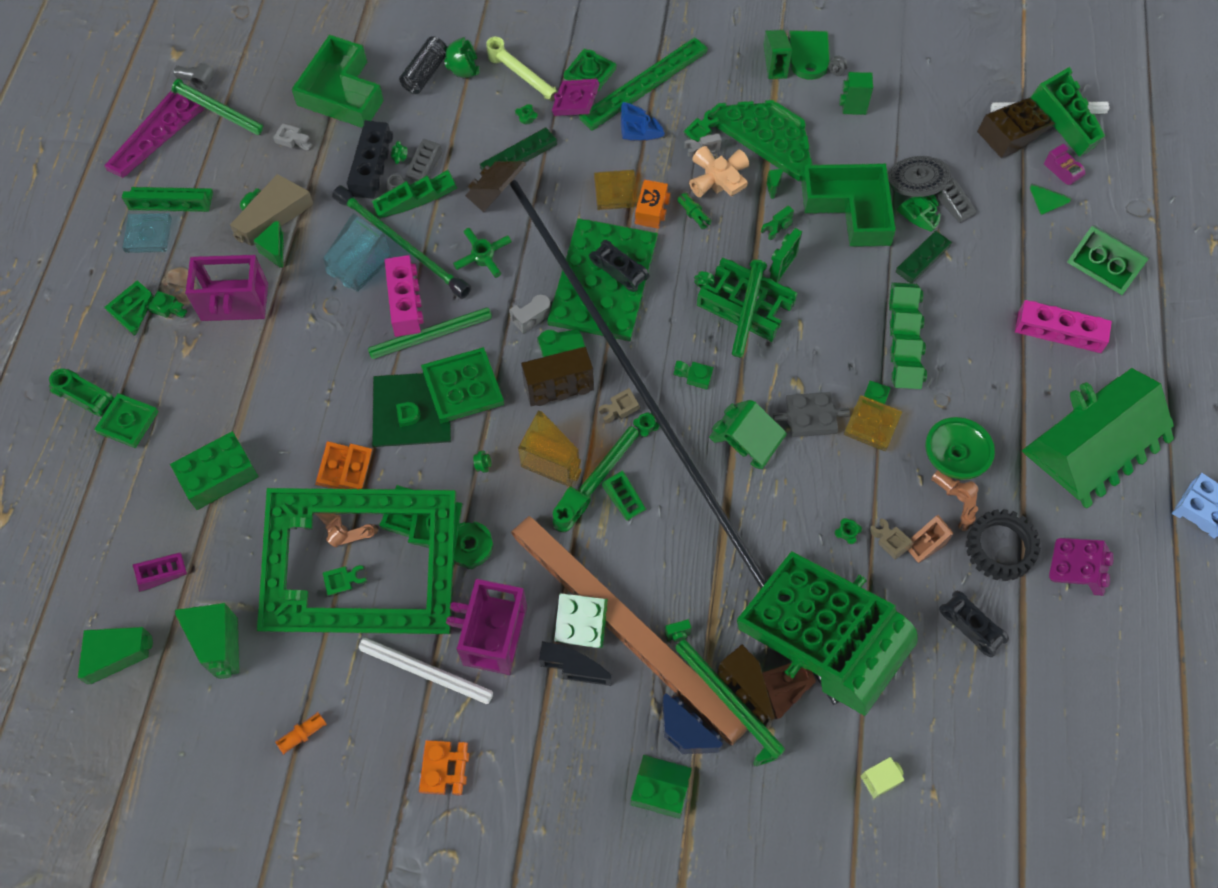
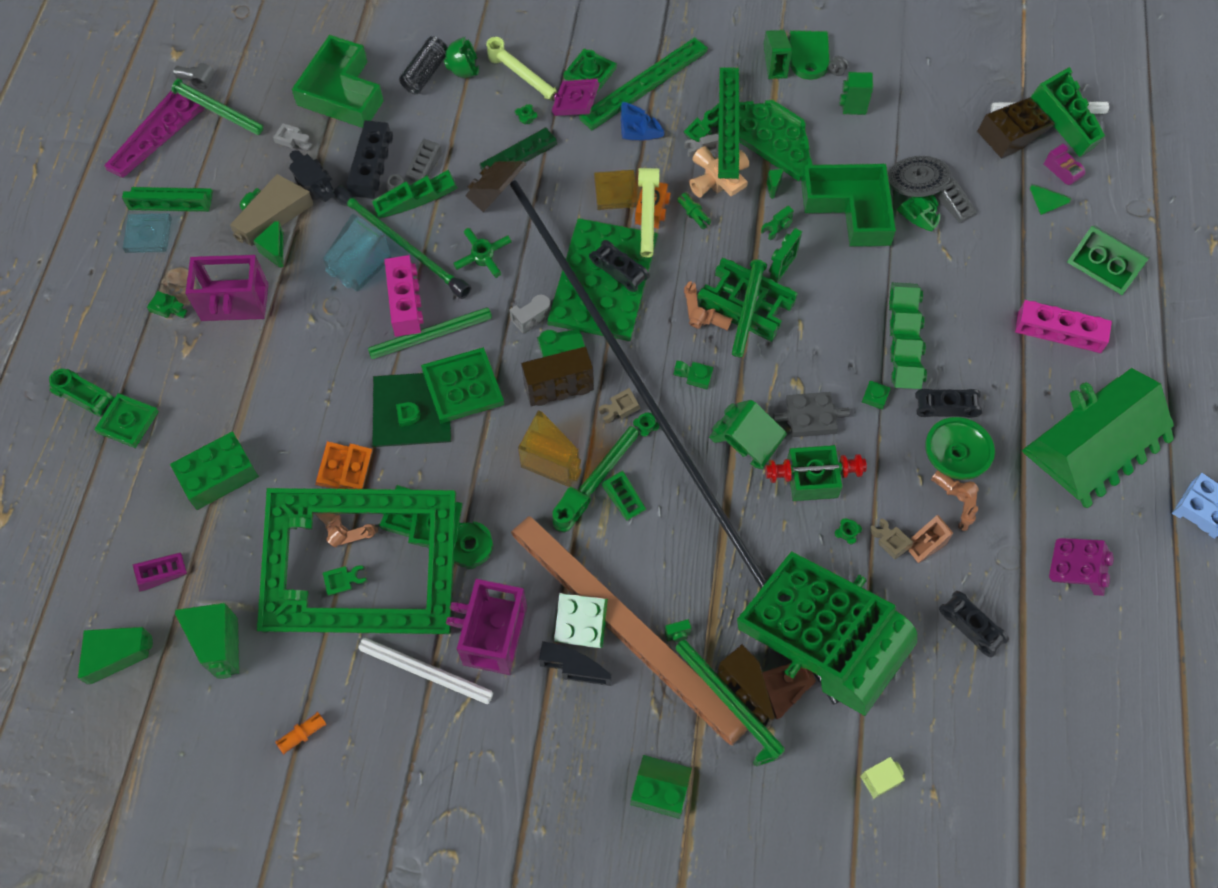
green wing [104,280,154,336] -> none
green plate [391,141,408,164] -> none
orange plate [419,740,469,795] -> none
green plate [473,450,492,473] -> none
dark blue slope [662,693,723,754] -> none
green plate [694,271,715,289] -> none
clear yellow plate [844,395,902,452] -> none
dark green plate [895,230,952,283] -> none
black tyre [966,509,1041,581] -> none
none -> black hinge [289,150,335,202]
none -> yellowish green piece [638,168,659,257]
none -> nougat pin [684,281,733,331]
none -> green plate [718,67,739,179]
none -> green brick [765,445,867,501]
none -> black piece [915,389,982,418]

